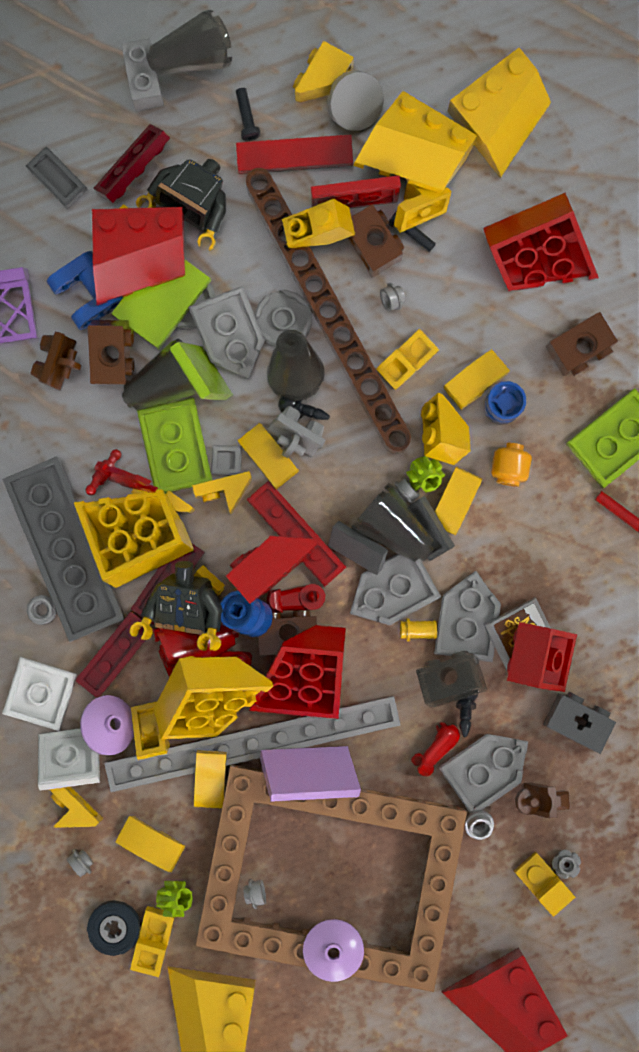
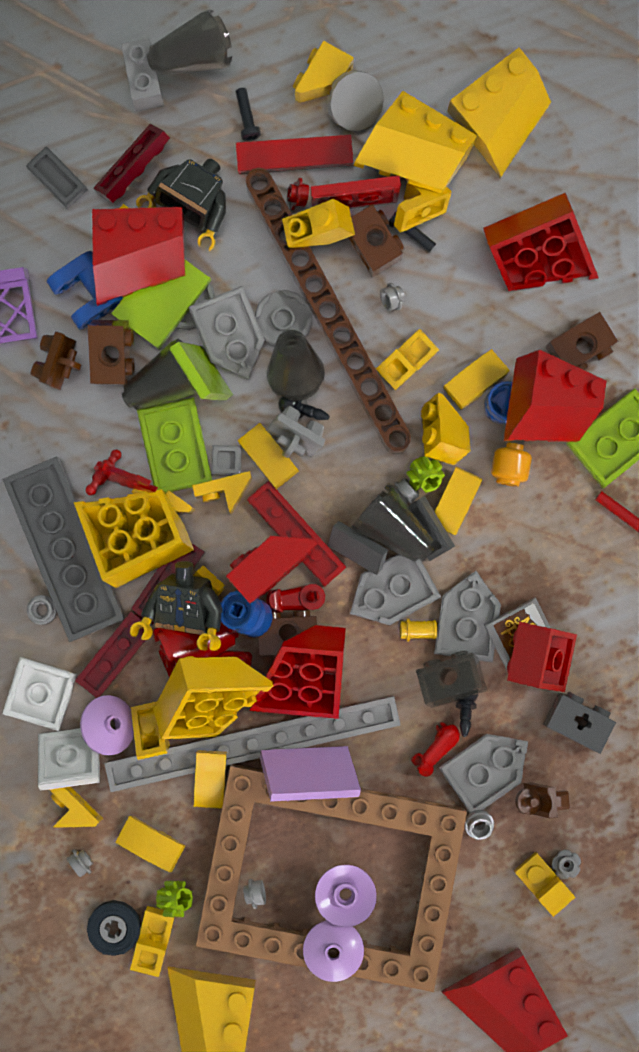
none -> red plate [287,178,309,210]
none -> lavender dish [315,865,376,927]
none -> red wedge [503,349,607,442]

